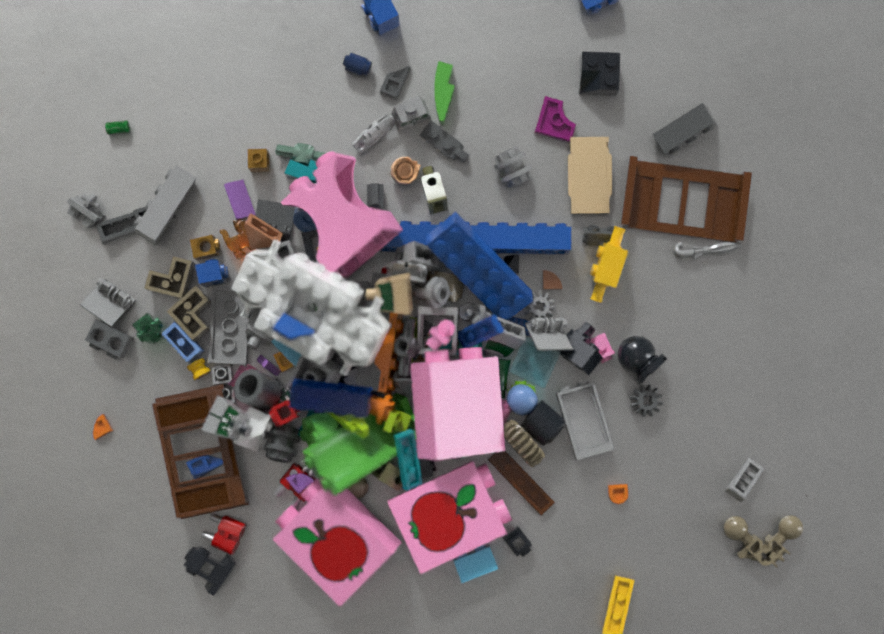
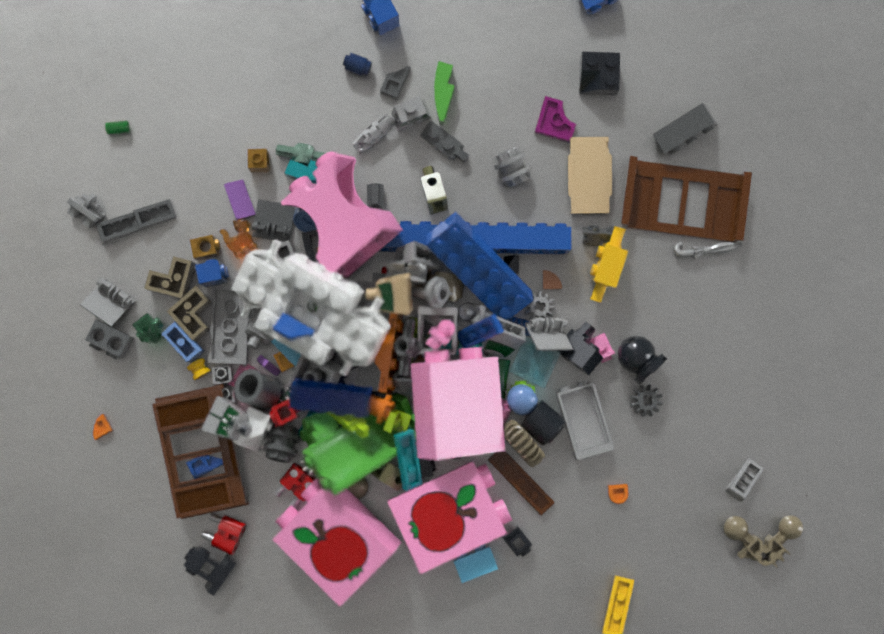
light grey brick [134,165,196,245] -> none
nougat slope [244,213,283,249] -> none
medium lavender tile [286,473,314,494] -> none
light nougat hair [390,156,421,185] -> none

